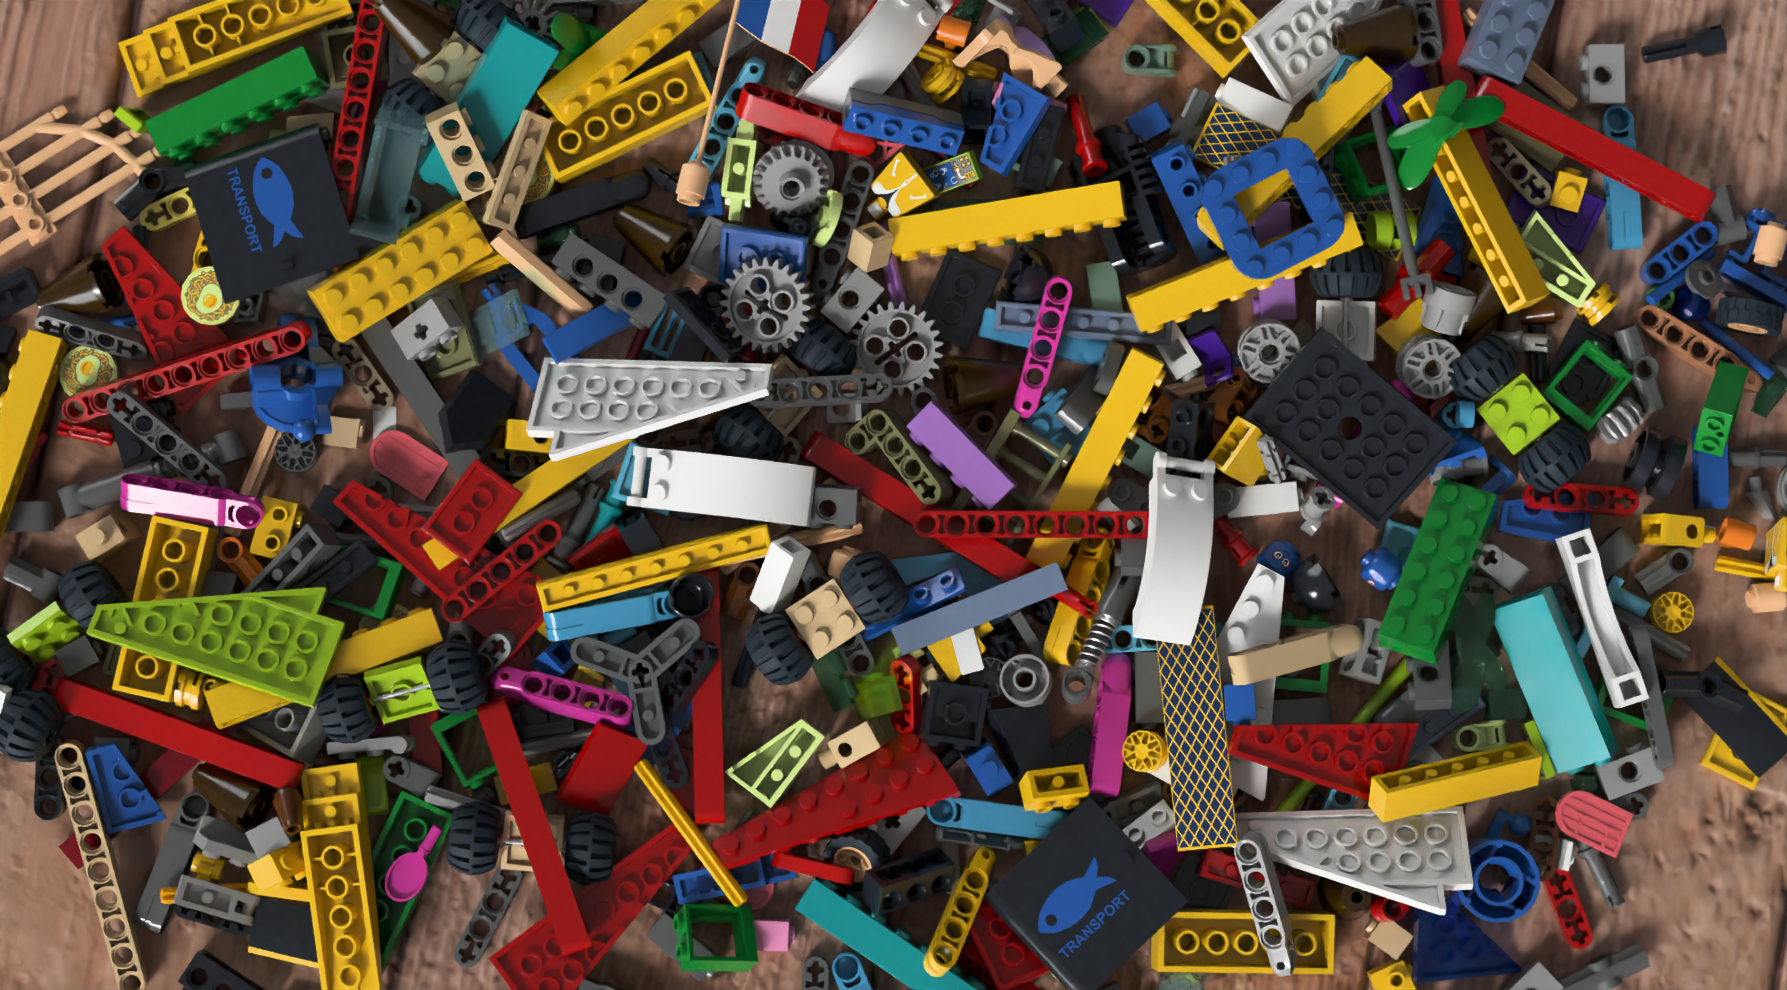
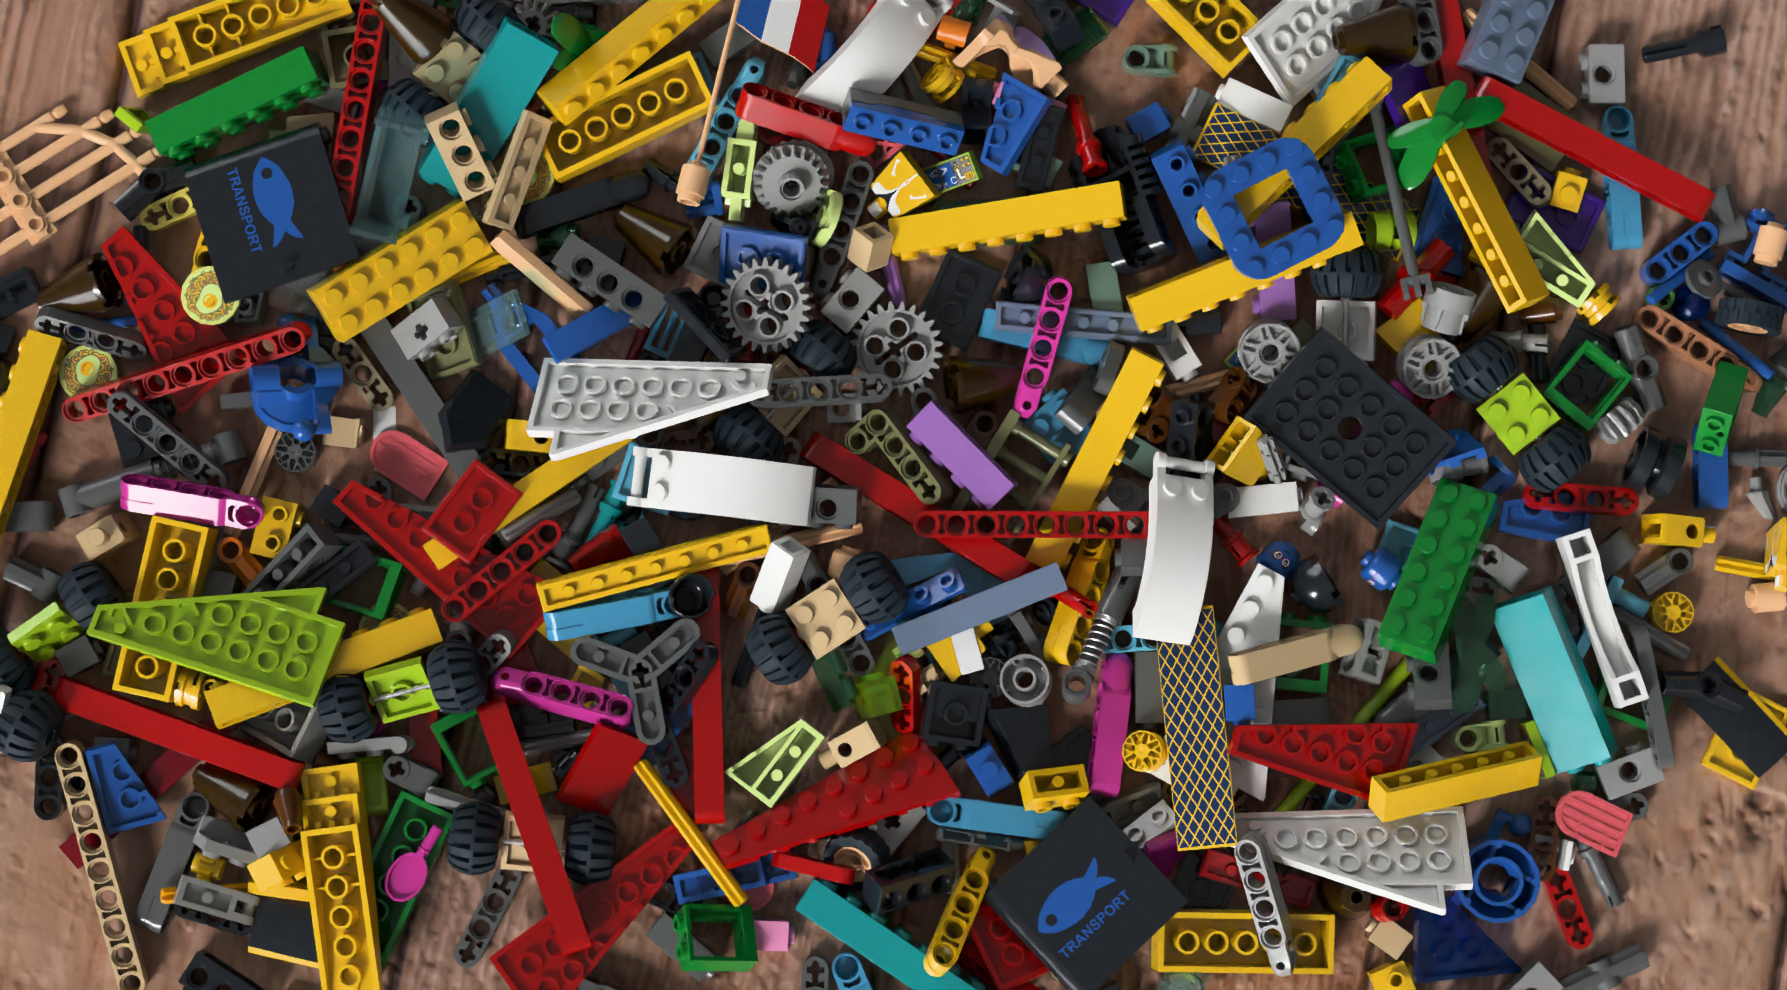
red axle [57,420,115,446] -> none
blue brick [530,639,575,677] -> none
dark purple bracket [1188,328,1233,387] -> none
dark azure connector [1437,401,1475,430] -> none
orange piece [1715,517,1757,551] -> none

